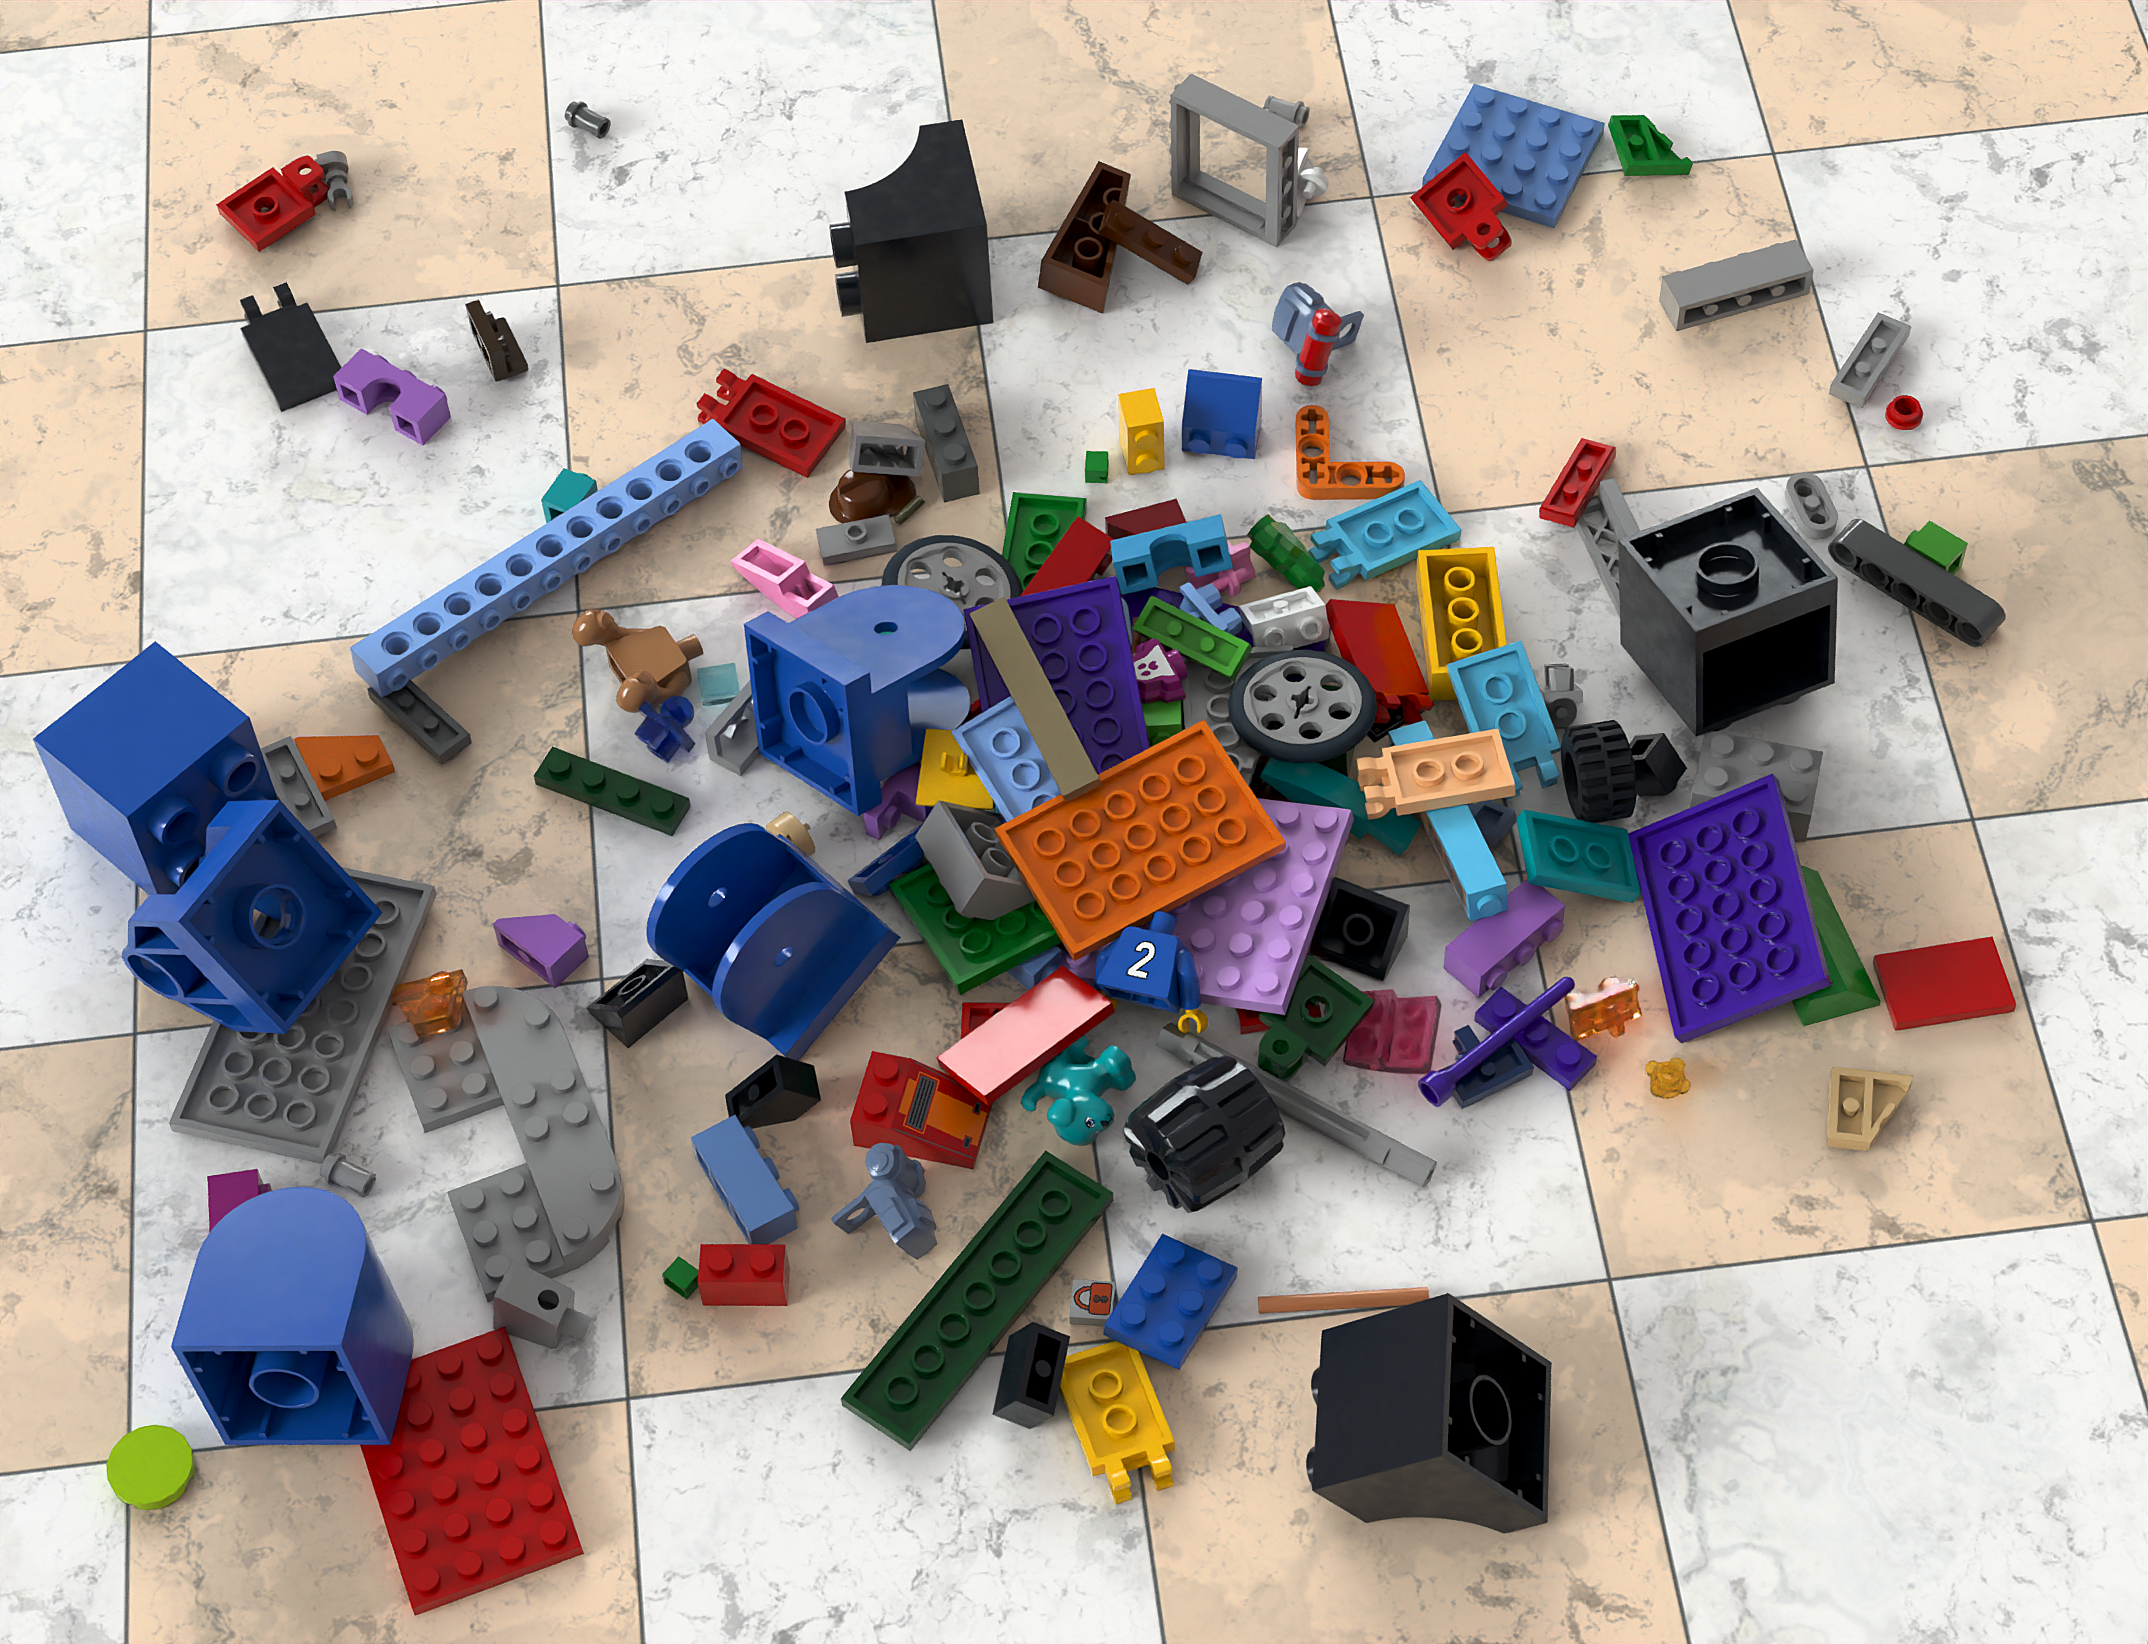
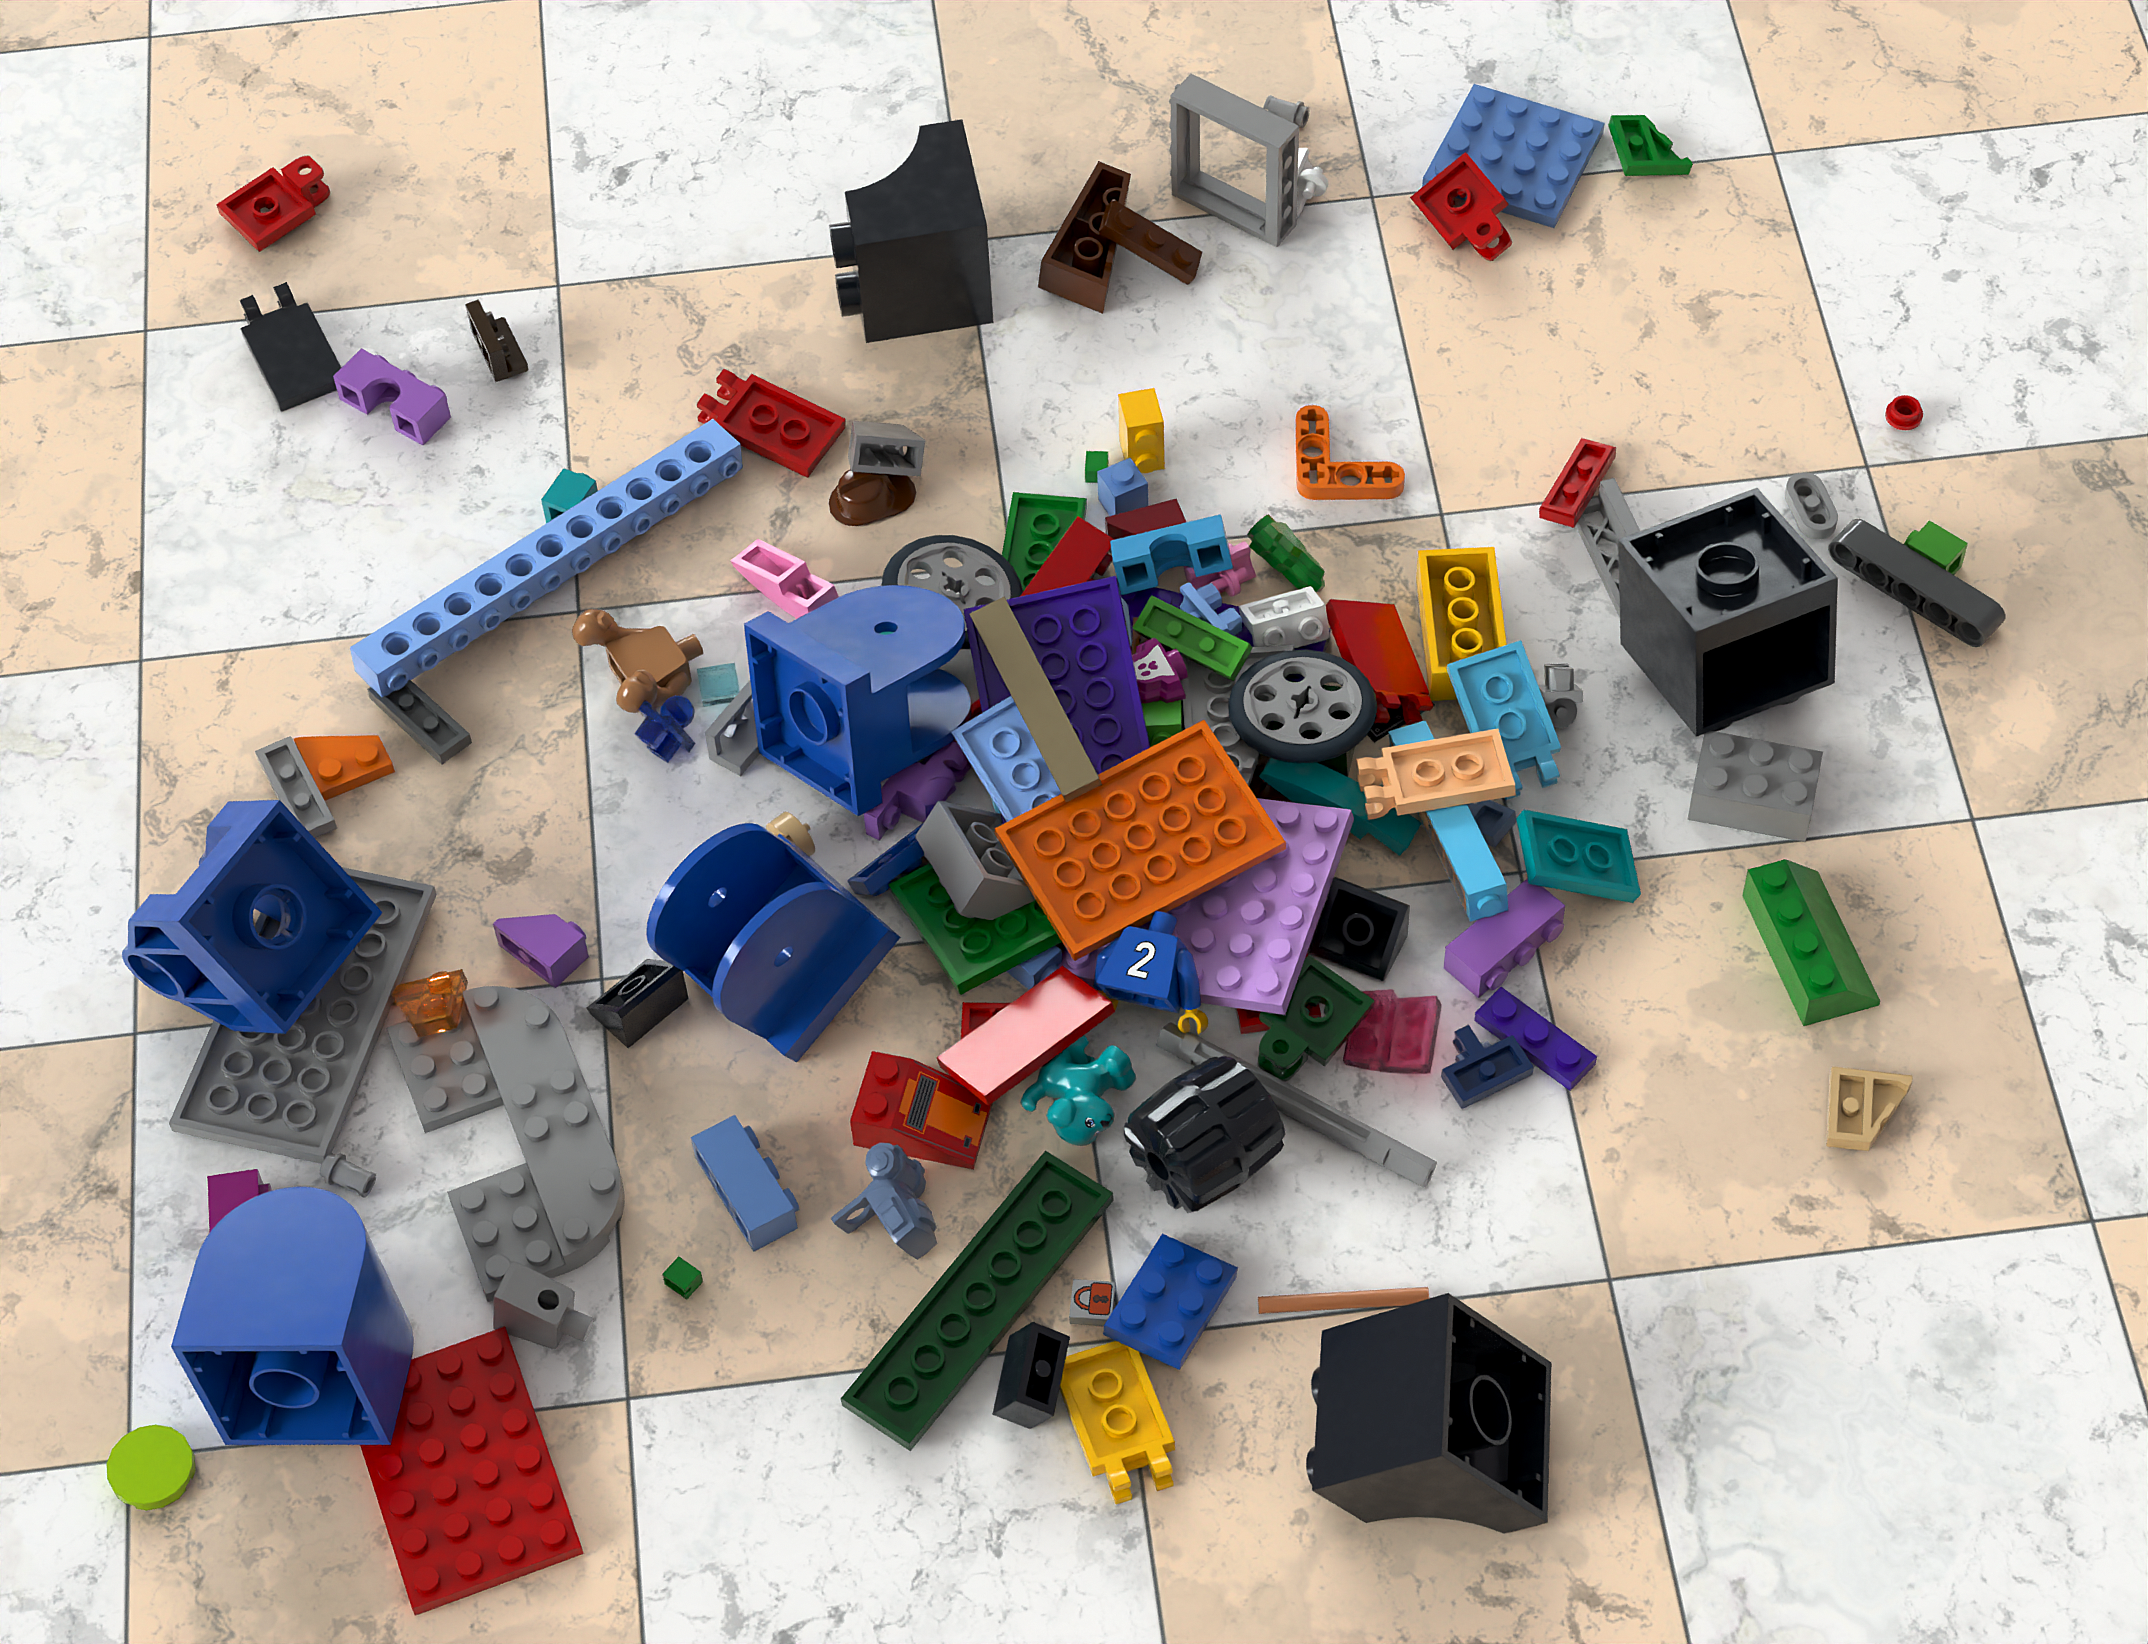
blue piece [33,641,278,895] -> none
light grey piece [315,151,353,211] -> none
dark green plate [534,746,691,836] -> none
dark grey pin [565,101,611,139] -> none
red brick [698,1244,790,1306] -> none
black slope [725,1054,821,1129] -> none
light grey plate [816,514,897,565] -> none
olive leg [894,495,925,525] -> none
dark grey brick [913,384,980,503] -> none
yellow piece [916,729,994,811] -> none
blue slope [1182,369,1262,459] -> none
sand blue piece [1272,282,1364,386] -> none
medium azure tile [1308,480,1462,590] -> none
dark purple piece [1418,976,1575,1107] -> none
black tyre [1561,720,1637,823] -> none
clear orange hips [1564,975,1642,1041] -> none
dark purple plate [1628,774,1831,1044] -> none
black brick [1629,733,1687,797] -> none
clear yellow plate [1645,1057,1691,1099] -> none
light grey brick [1659,239,1814,331] -> none
light grey plate [1829,312,1911,408] -> none
red tile [1872,936,2016,1031] -> none
none -> medium blue brick [1097,458,1148,516]

